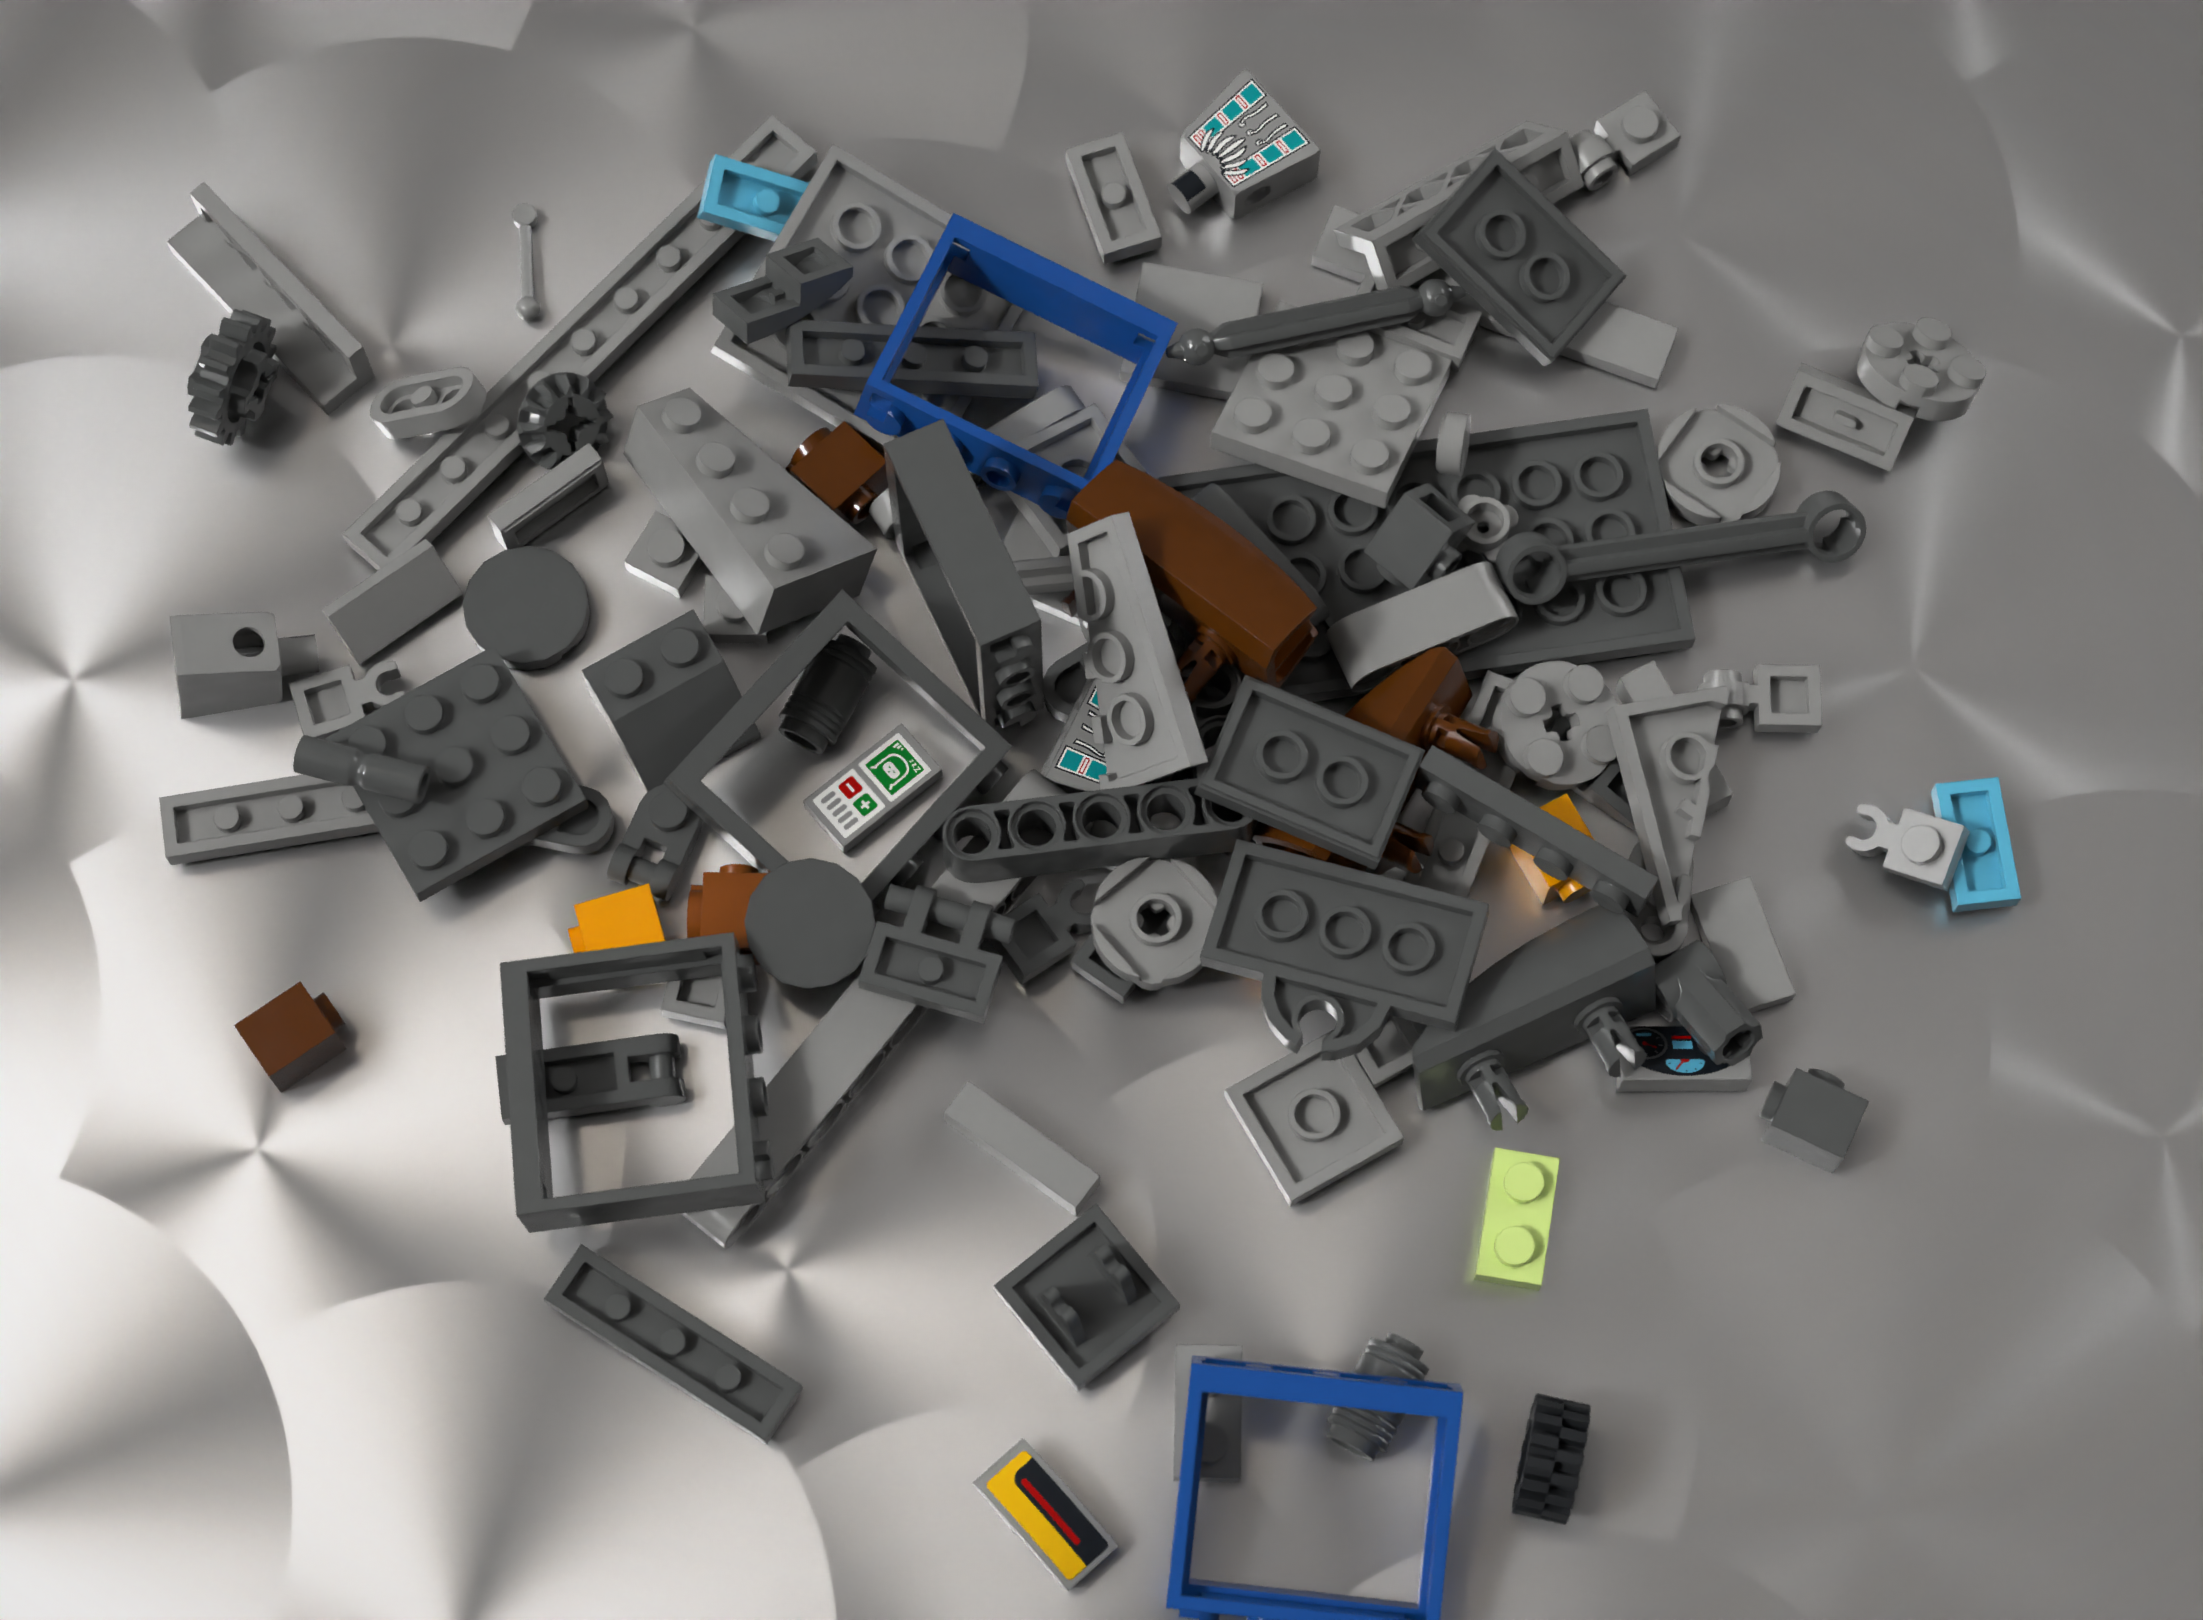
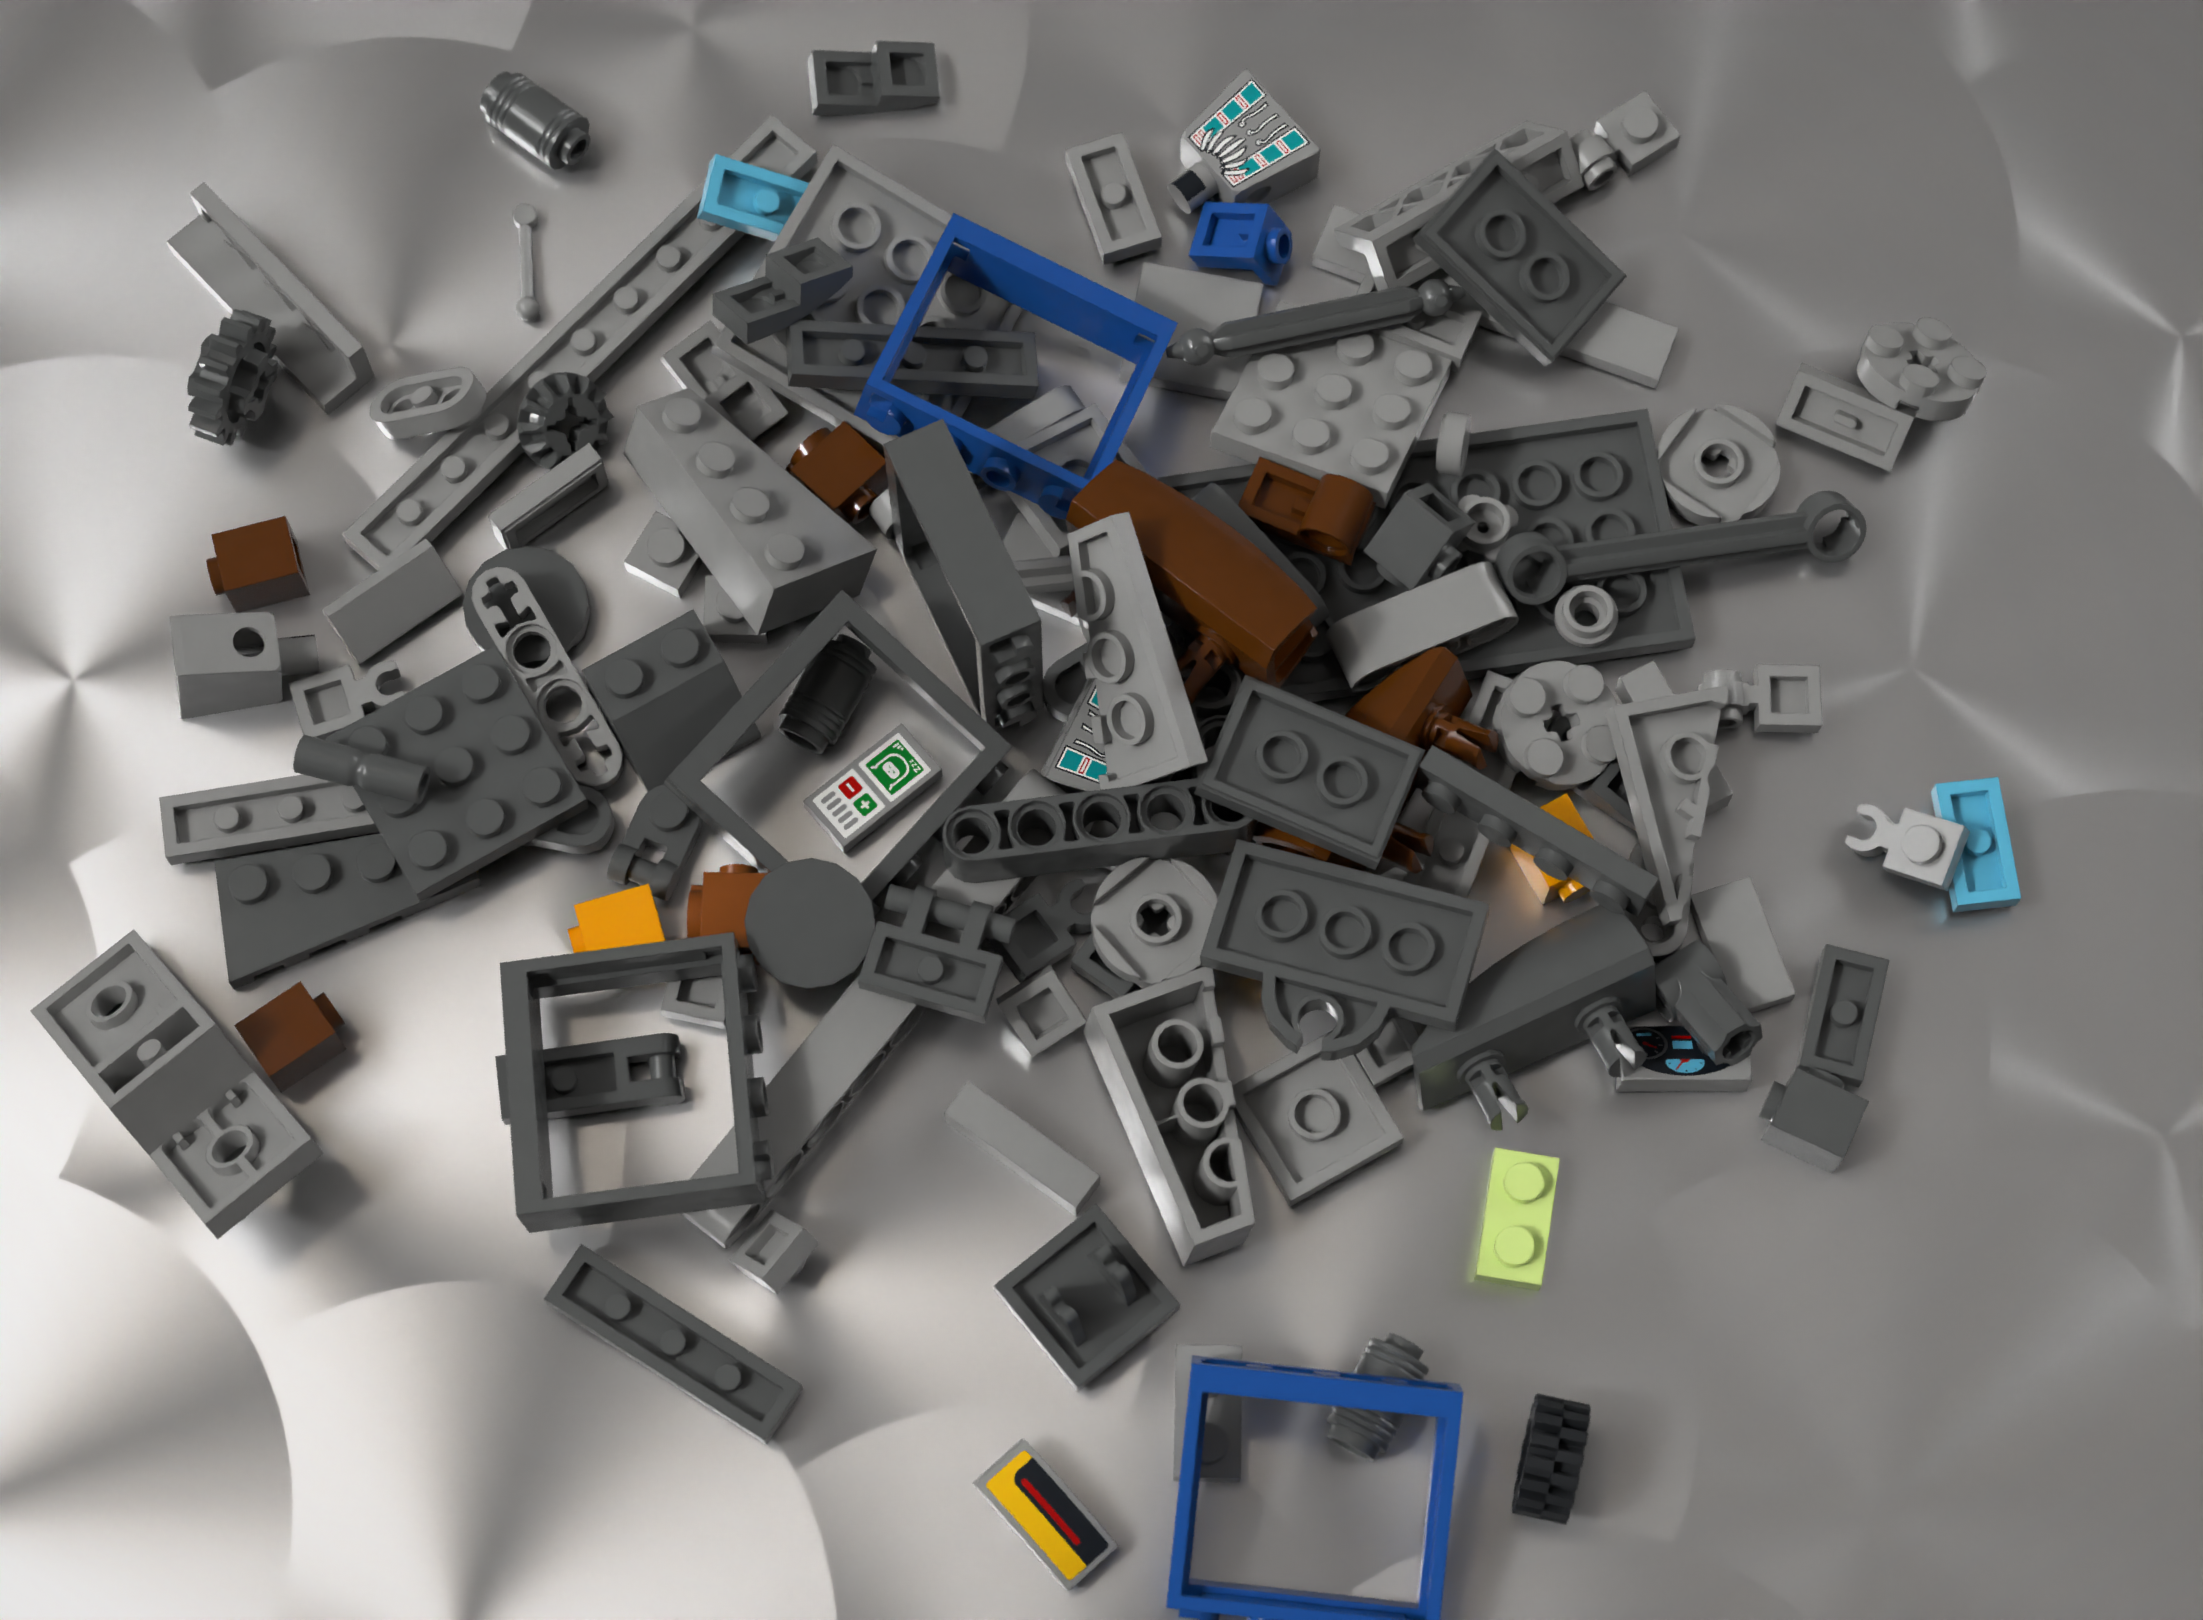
none -> light grey bracket [30,929,323,1239]
none -> reddish brown brick [206,516,310,613]
none -> dark grey wing [214,834,481,989]
none -> light grey beam [471,567,625,790]
none -> dark grey head [480,72,591,170]
none -> light grey slope [660,320,789,441]
none -> light grey plate [730,1210,819,1294]
none -> dark grey slope [807,41,940,116]
none -> light grey plate [996,964,1087,1057]
none -> light grey wedge [1083,966,1255,1267]
none -> blue bracket [1189,202,1293,285]
none -> reddish brown plate [1238,457,1376,566]
none -> light grey plate [1554,585,1618,647]
none -> dark grey plate [1796,944,1889,1088]

